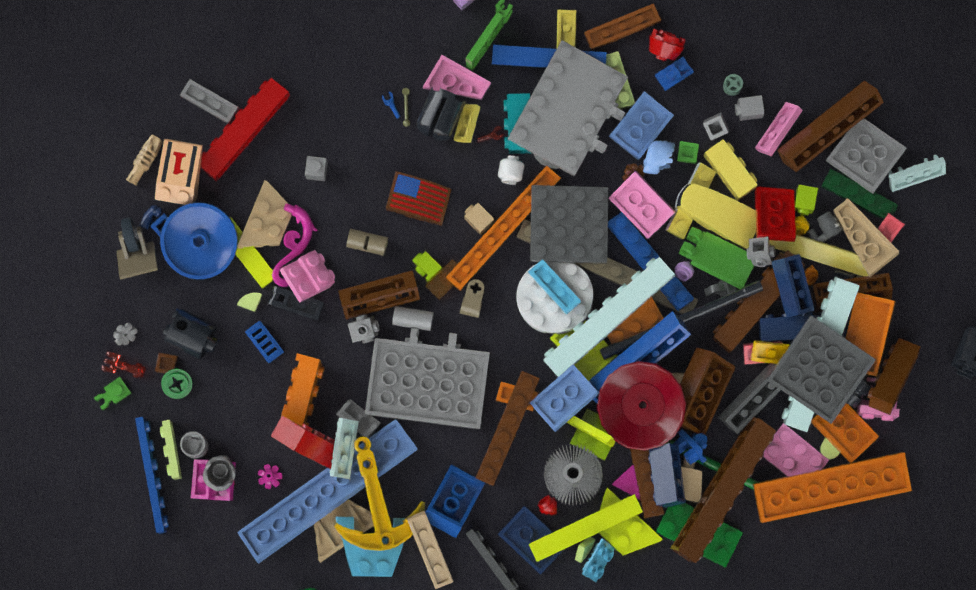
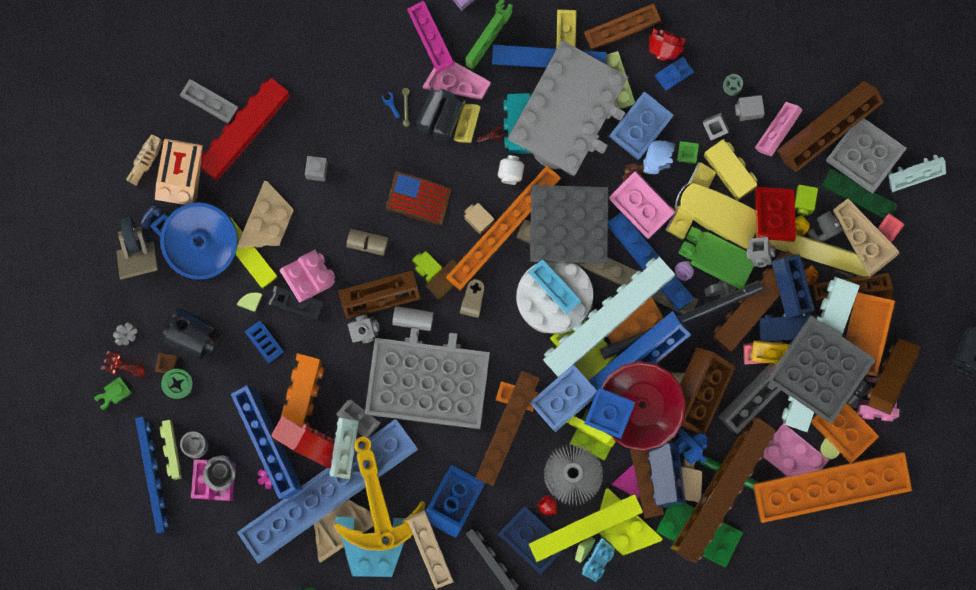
dark pink plant [272,203,317,287] -> none
none -> blue brick [231,385,303,499]
none -> dark pink plate [407,1,455,73]
none -> blue plate [585,387,635,439]

